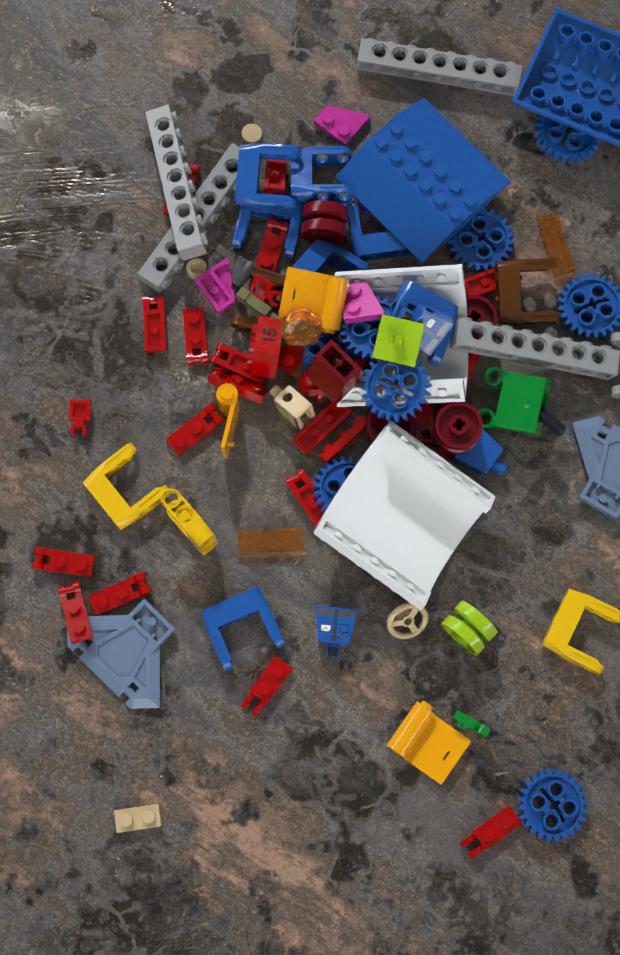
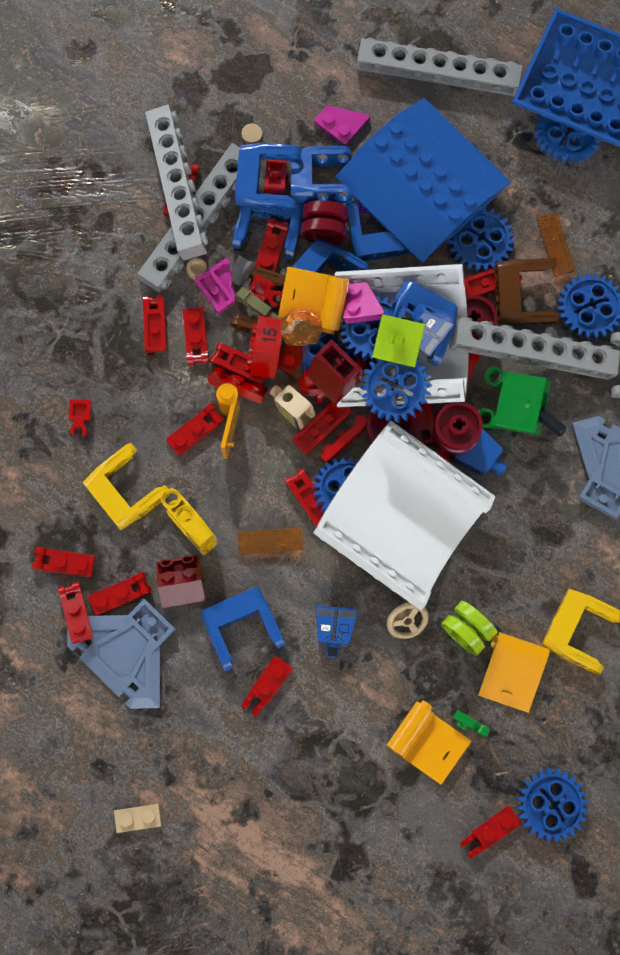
none -> dark red slope [156,555,205,608]
none -> light orange door [478,632,550,713]

